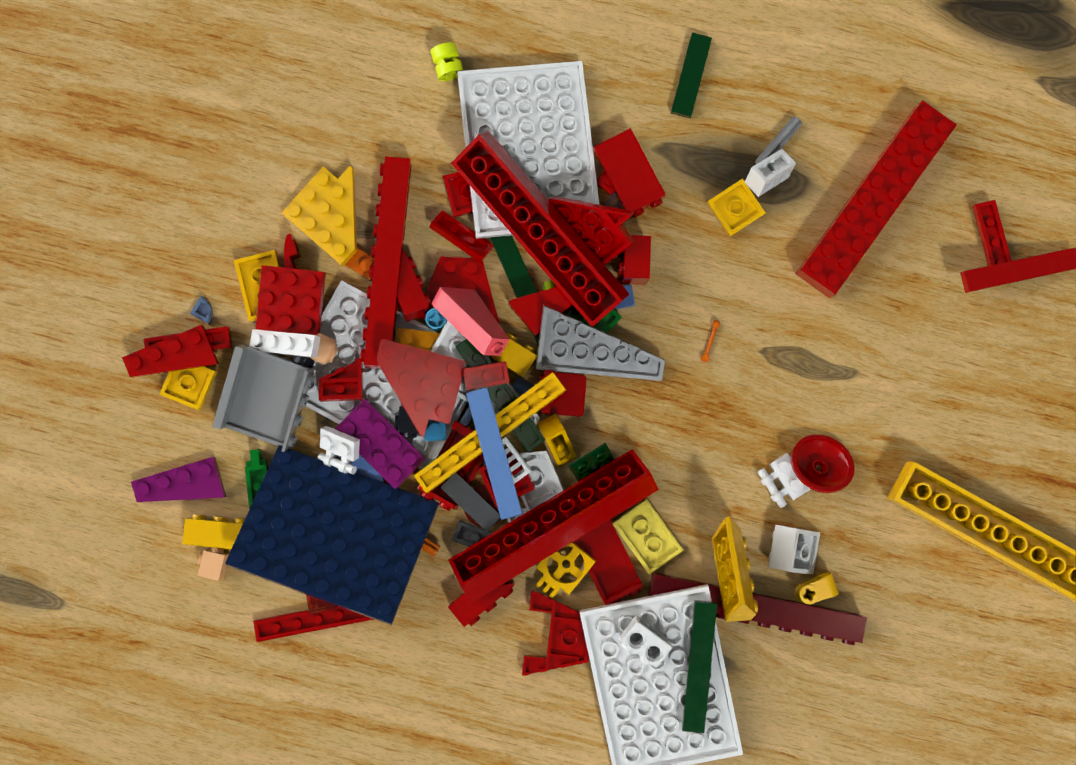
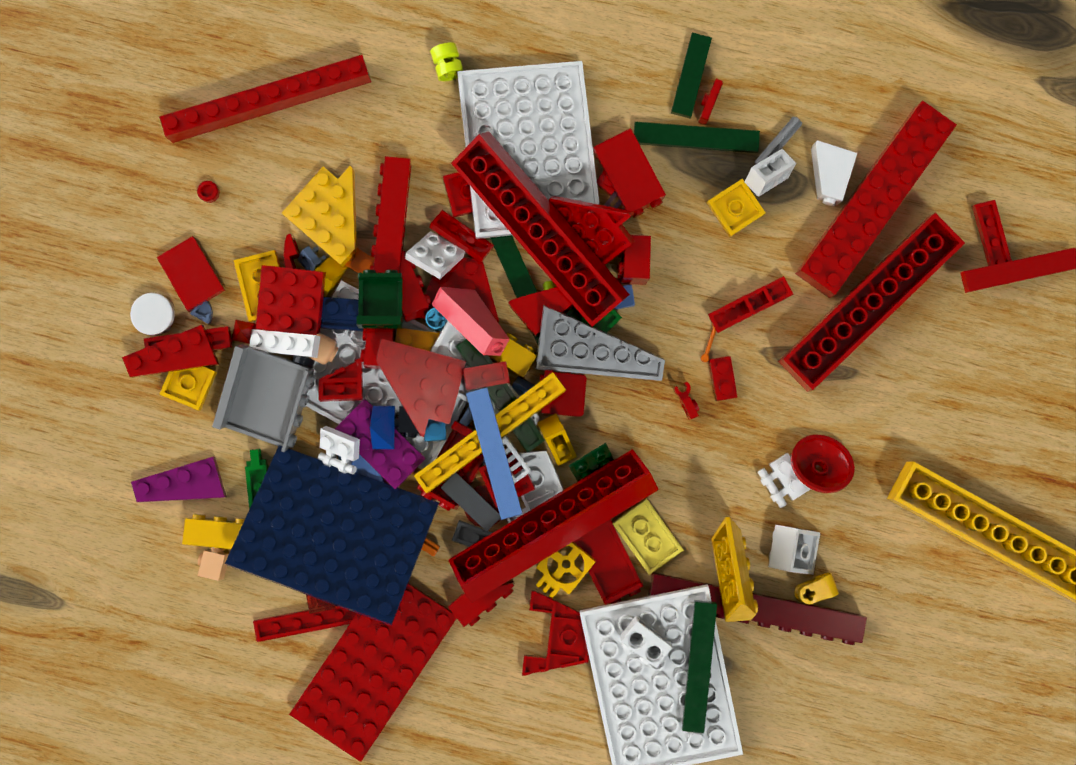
none -> white tile [130,293,175,336]
none -> red tile [156,236,226,312]
none -> red brick [159,55,372,143]
none -> red tile [197,181,220,203]
none -> red slope [231,320,256,344]
none -> red plate [289,583,457,762]
none -> sand blue tile [297,246,326,271]
none -> yellow slope [314,256,348,297]
none -> dark blue plate [320,297,363,332]
none -> dark green panel [357,270,403,329]
none -> blue slope [370,406,395,449]
none -> white plate [405,231,465,279]
none -> dark green tile [634,122,760,153]
none -> red plate [674,381,700,420]
none -> red plate [698,78,723,125]
none -> red slope [708,276,794,333]
none -> red plate [709,356,738,401]
none -> red brick [778,212,965,392]
none -> white slope [811,140,857,206]

